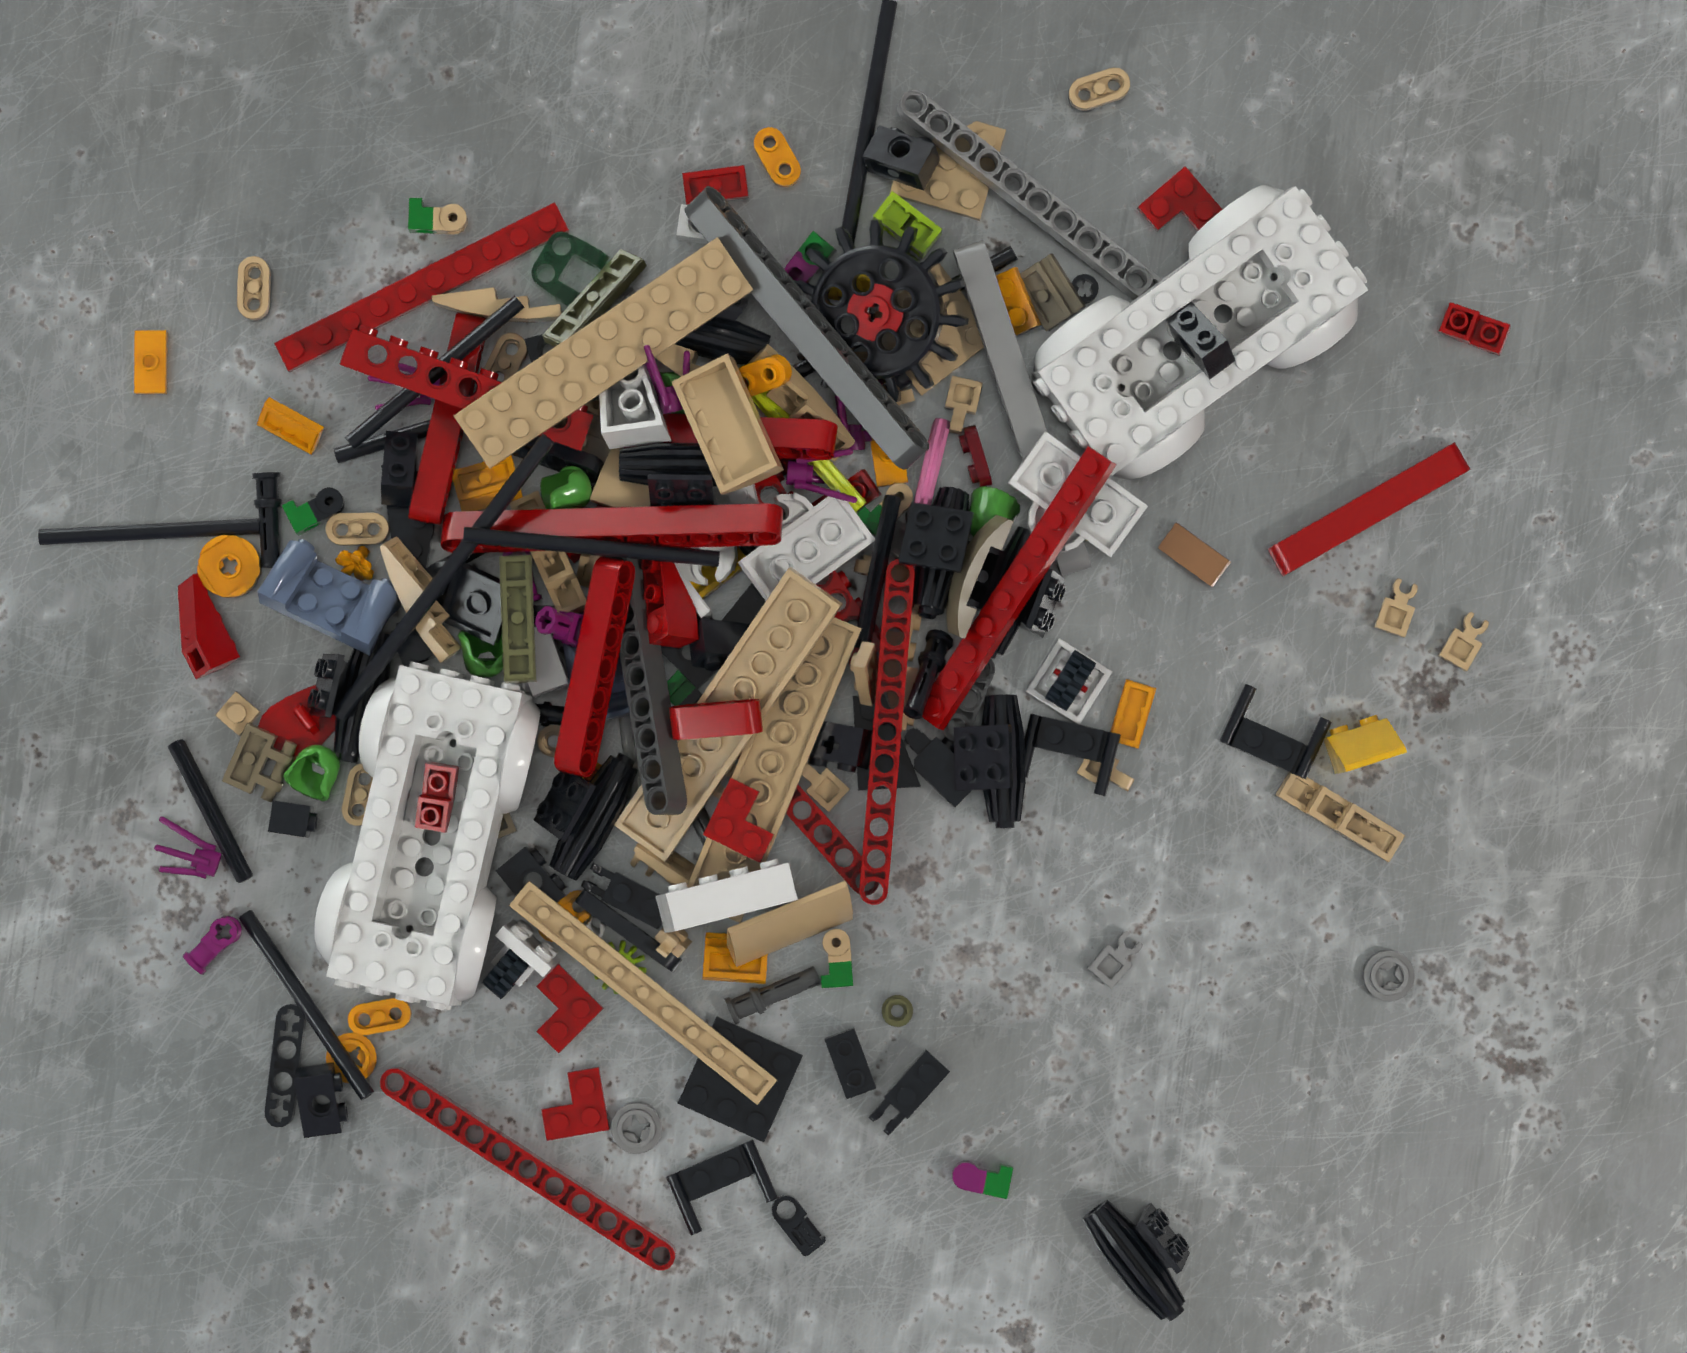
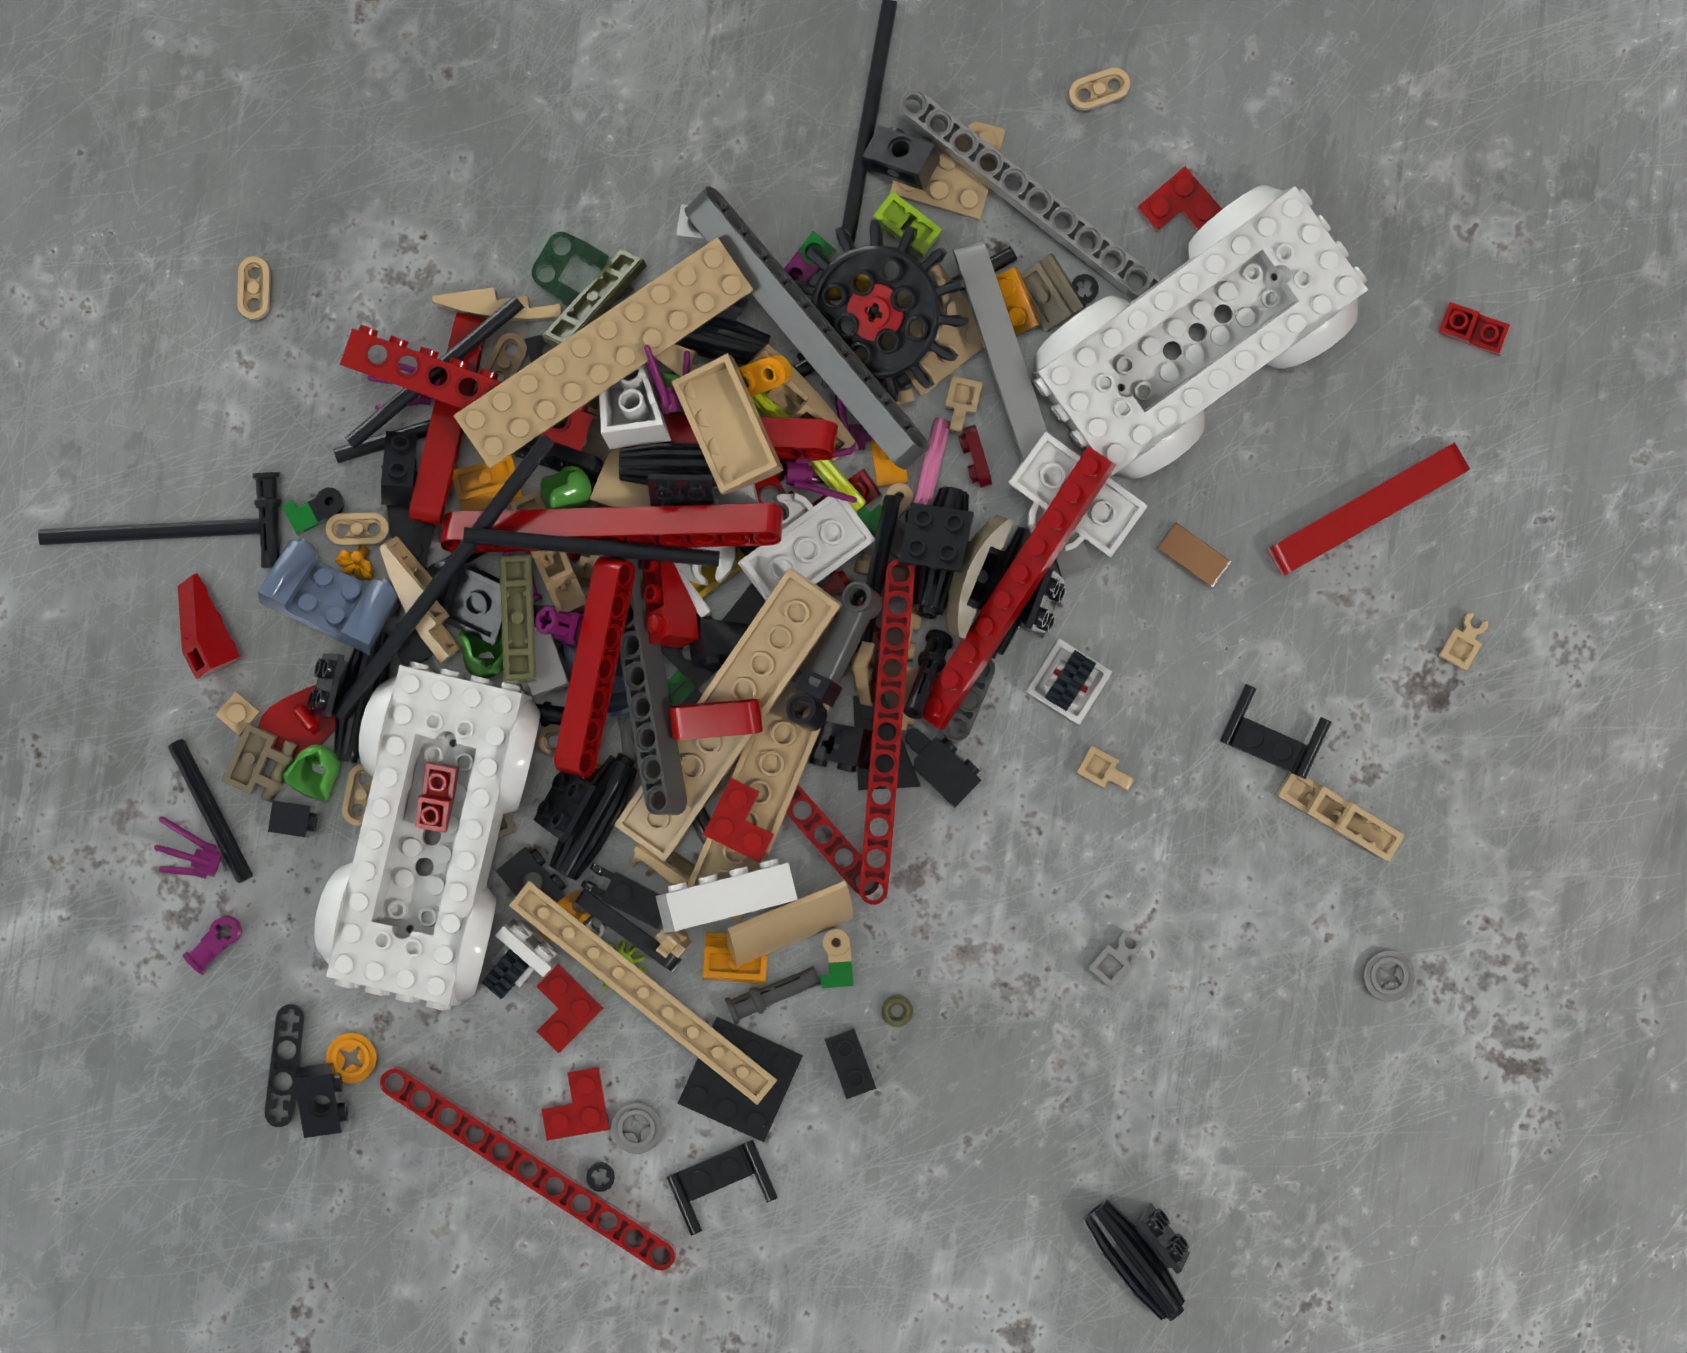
light orange plate [134,330,168,394] -> none
light orange plate [197,535,262,598] -> none
black piece [239,910,374,1101] -> none
light orange plate [257,397,324,455] -> none
red plate [274,202,569,372] -> none
light orange plate [348,998,412,1035] -> none
leg [408,198,468,235] -> none
red plate [682,165,749,205] -> none
light orange plate [754,127,801,187] -> none
black piece [772,1195,826,1256] -> none
tan plate [802,763,850,812] -> none
black hinge [868,1049,950,1136] -> none
leg [952,1161,1013,1199] -> none
black plate [954,694,1026,828] -> none
bright green hair [969,486,1020,537] -> none
black plate [1024,714,1121,796] -> none
light orange plate [1110,679,1156,749] -> none
black brick [1166,301,1236,379] -> none
yellow slope [1324,715,1407,774] -> none
tan plate [1374,578,1418,638] -> none
none -> black bush [586,1162,615,1192]
none -> dark grey piece [786,581,882,732]

